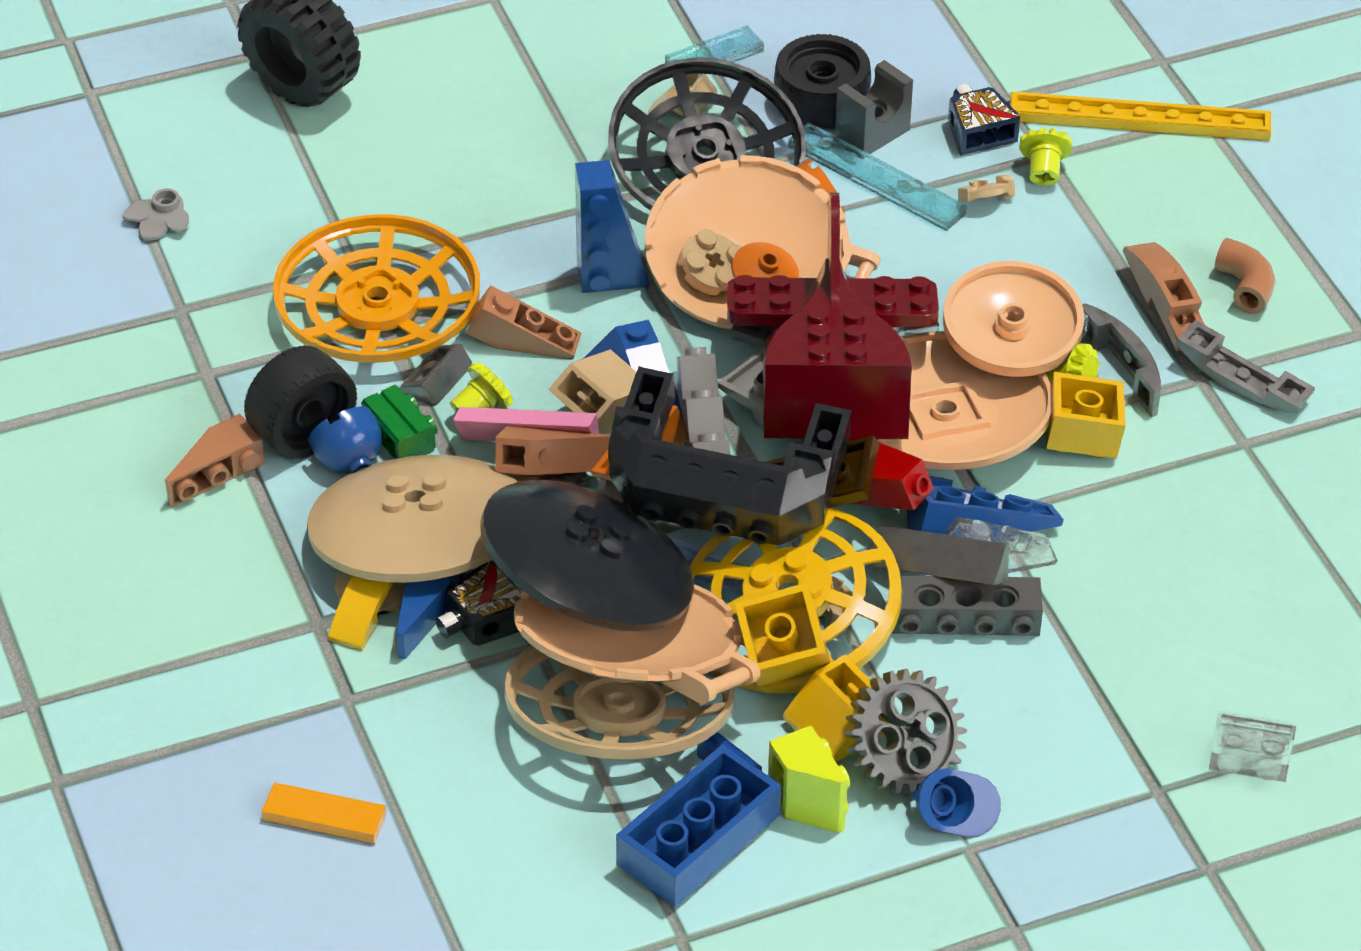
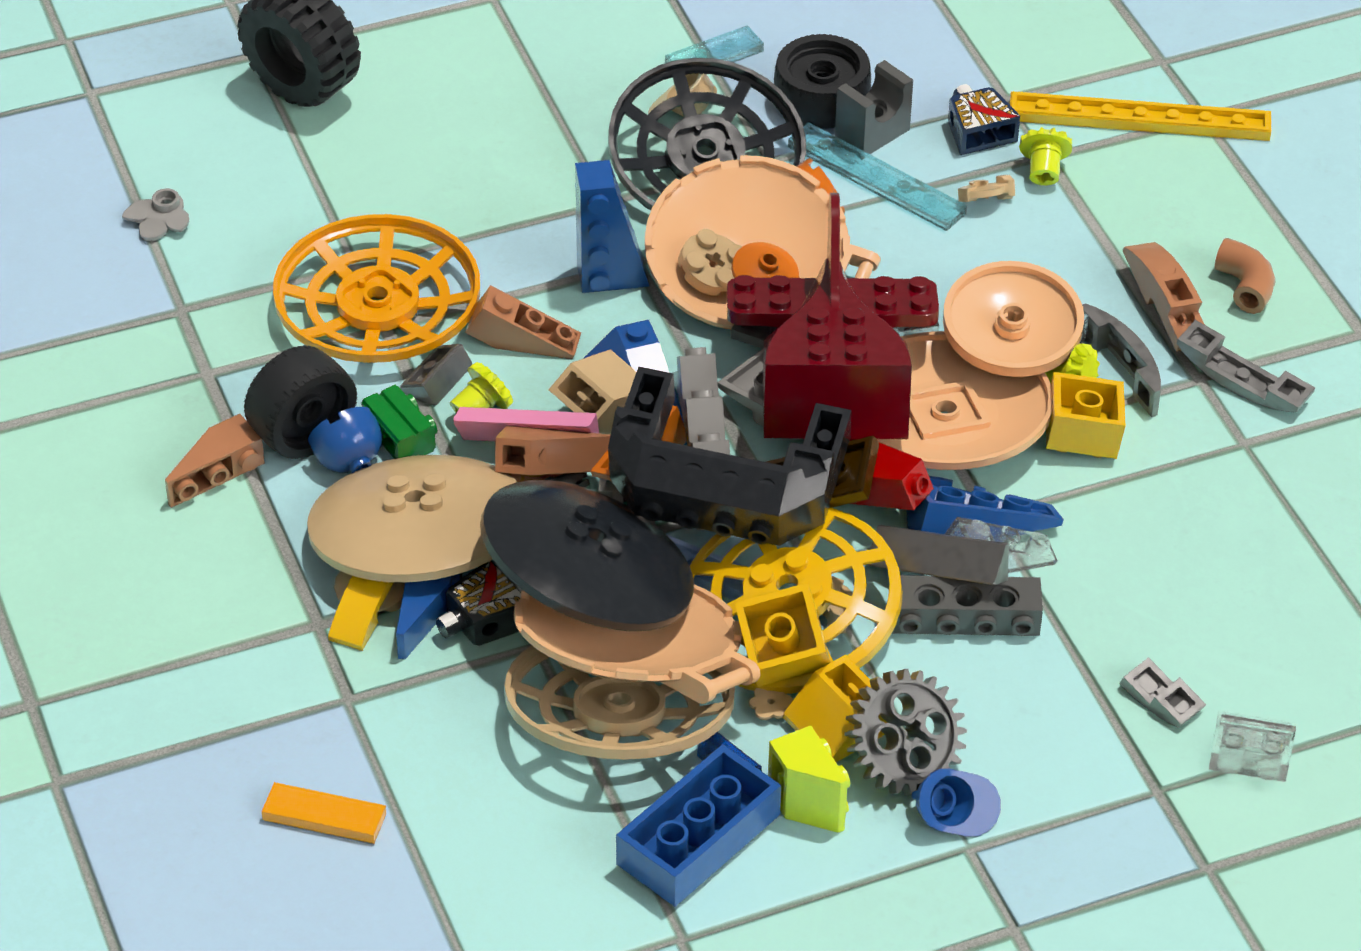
none -> tan plant [749,688,793,720]
none -> slope [1119,657,1206,728]

